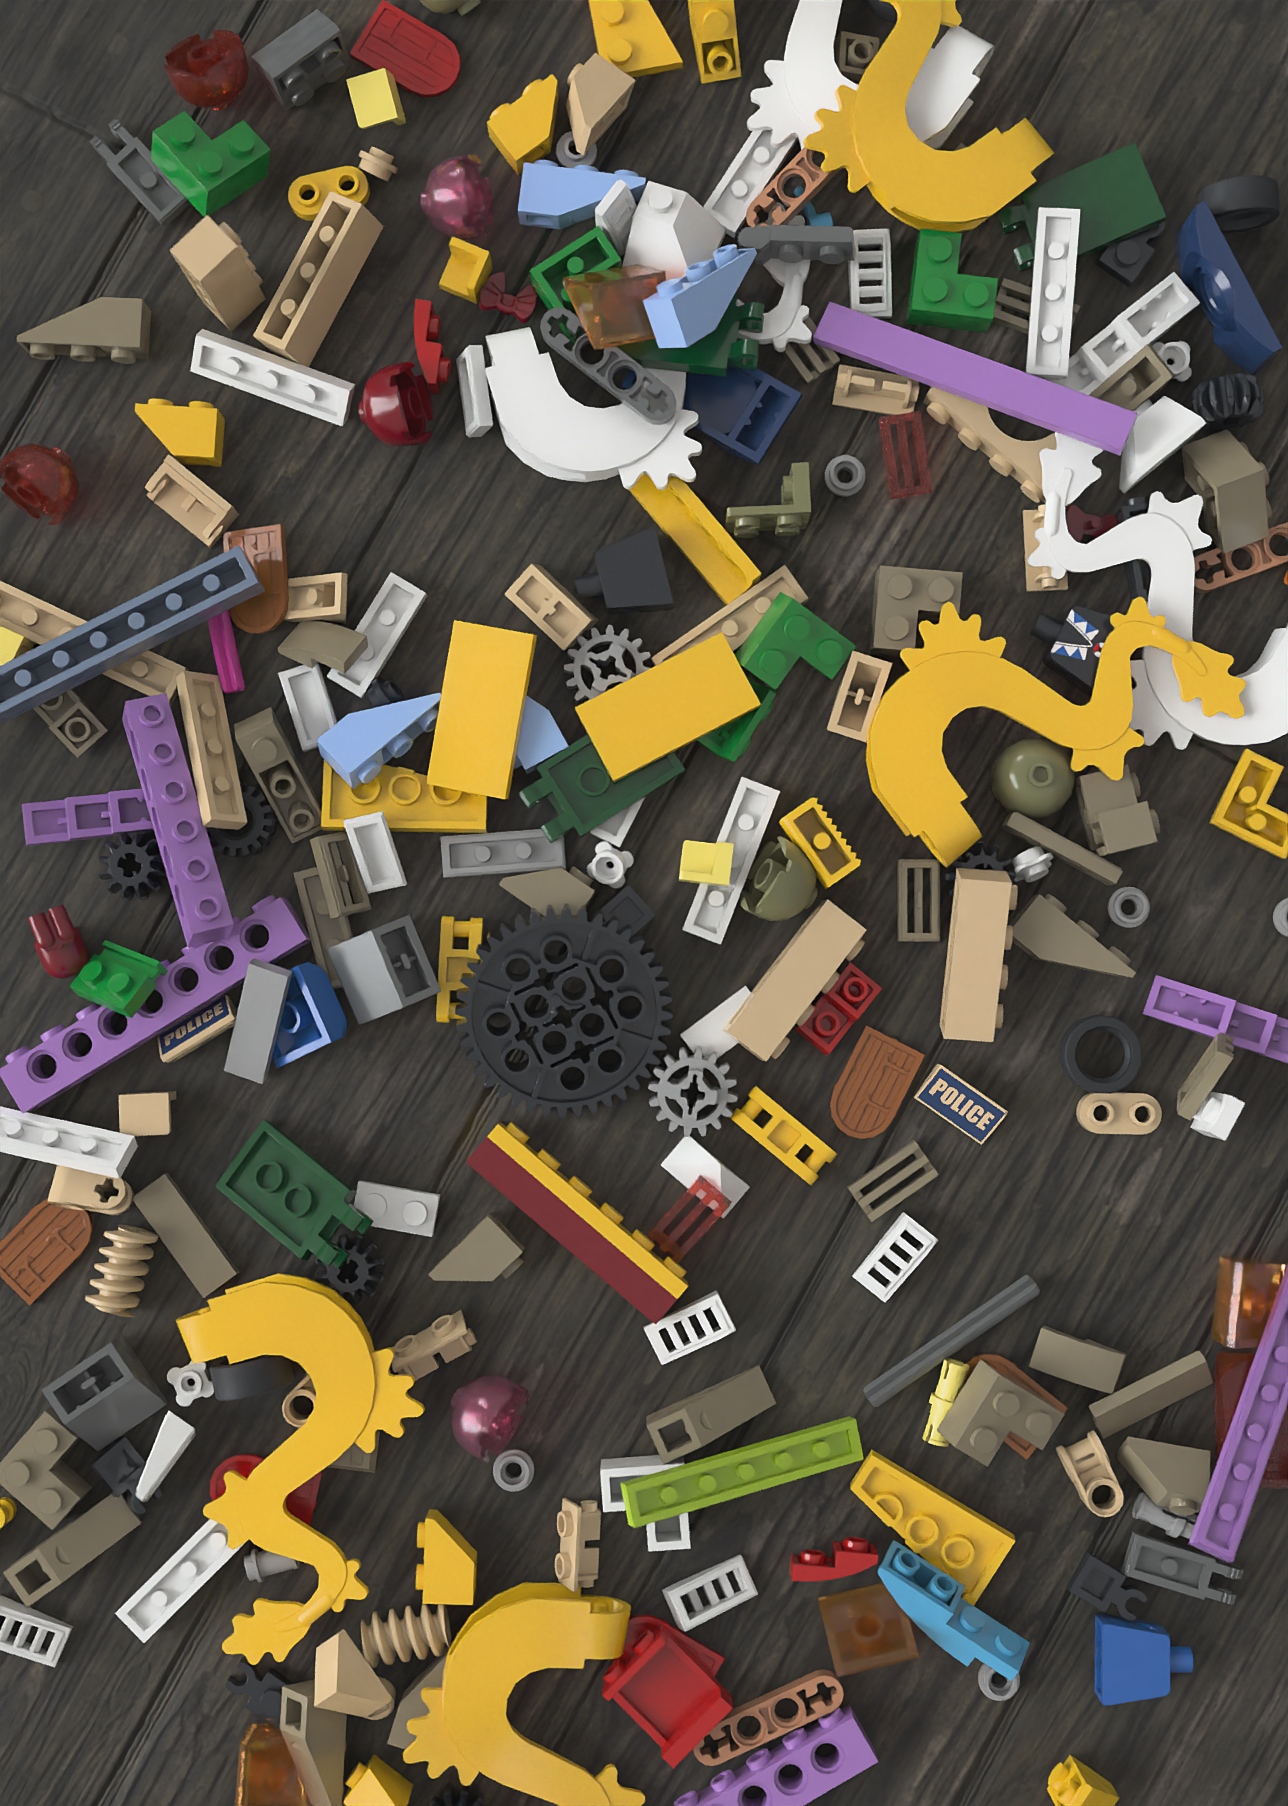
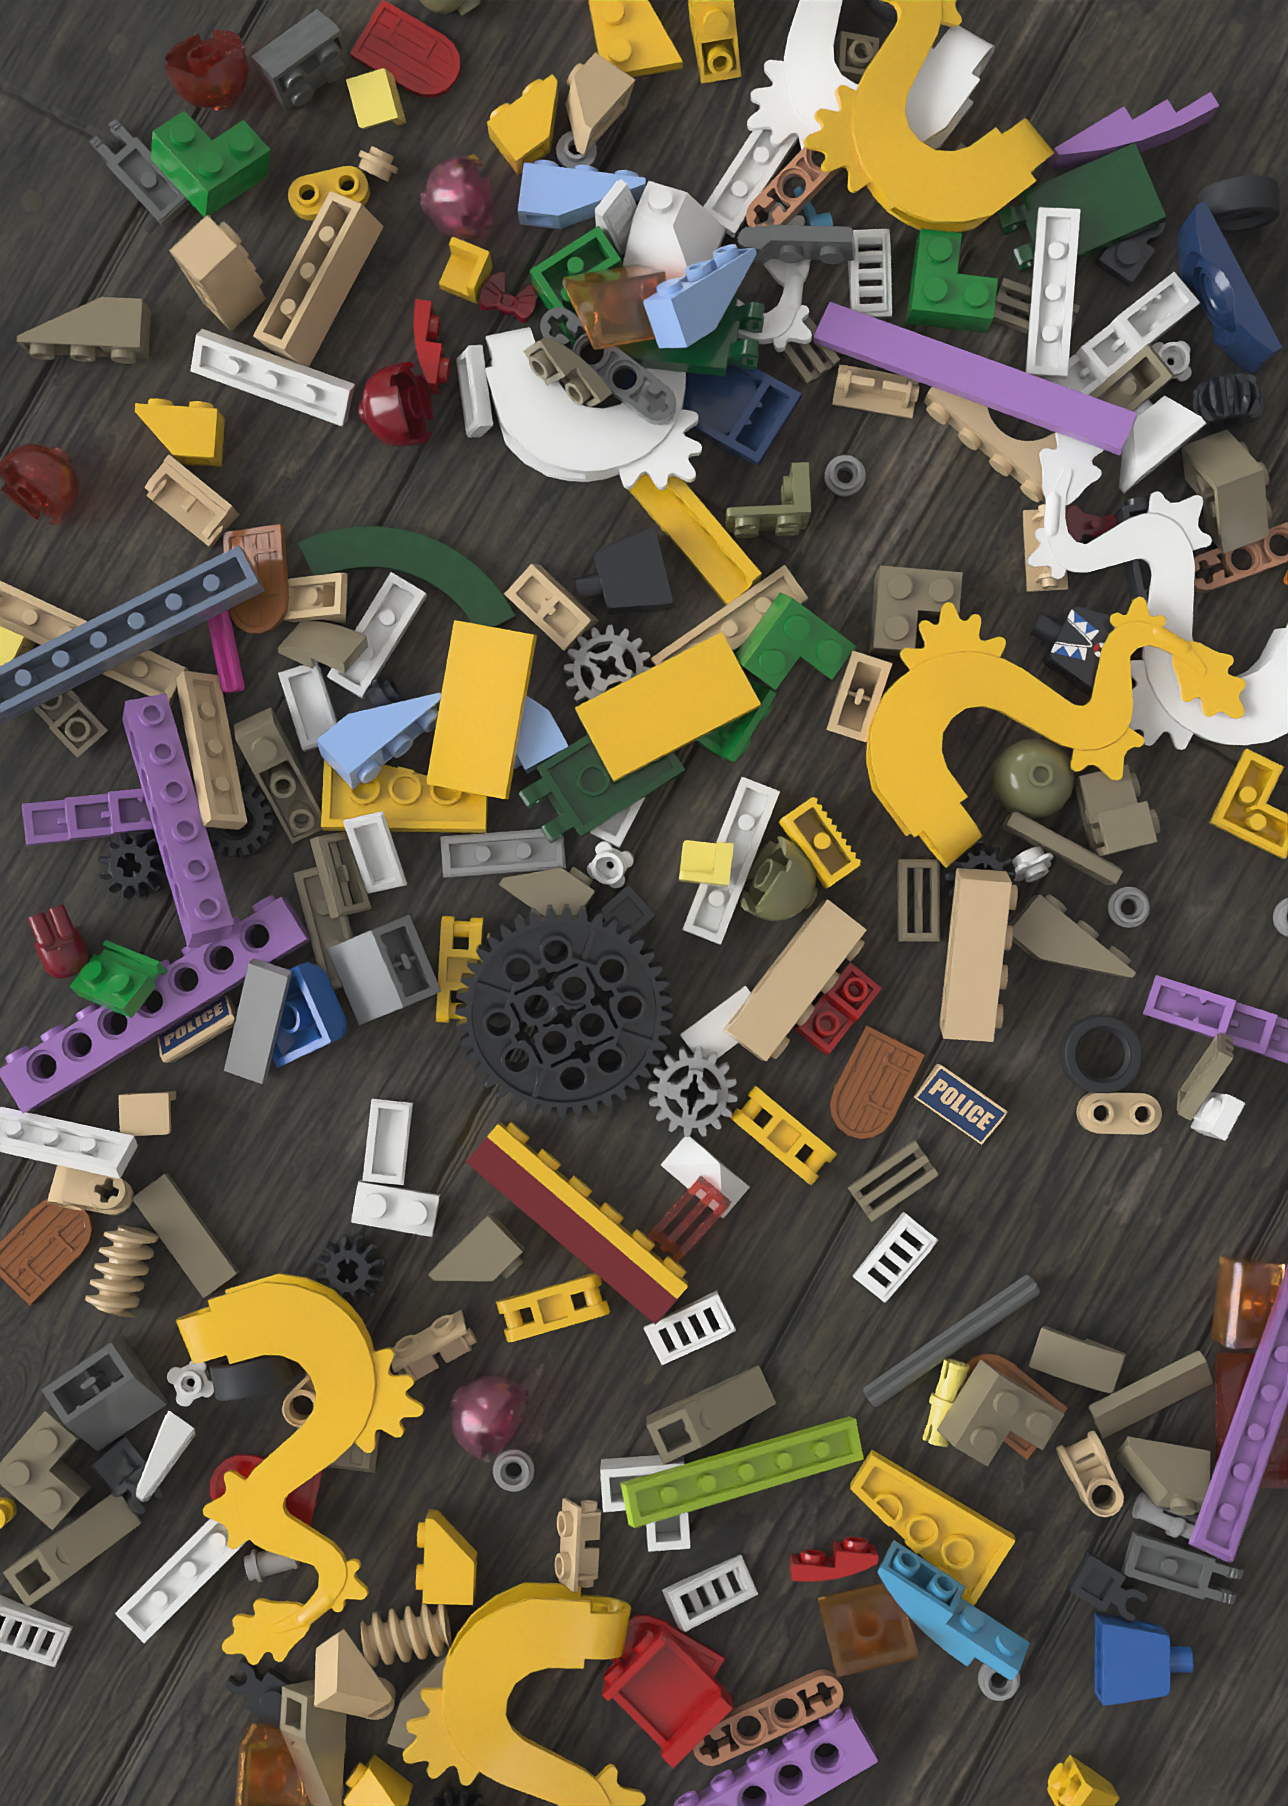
dark green tile [215,1119,374,1269] -> none
clear red tile [878,411,932,500] -> none
none -> dark green tile [298,526,516,628]
none -> white tile [363,1099,413,1185]
none -> yellow plate [496,1273,610,1342]
none -> dark tan slope [523,336,612,407]
none -> medium lavender slope [1047,92,1219,170]

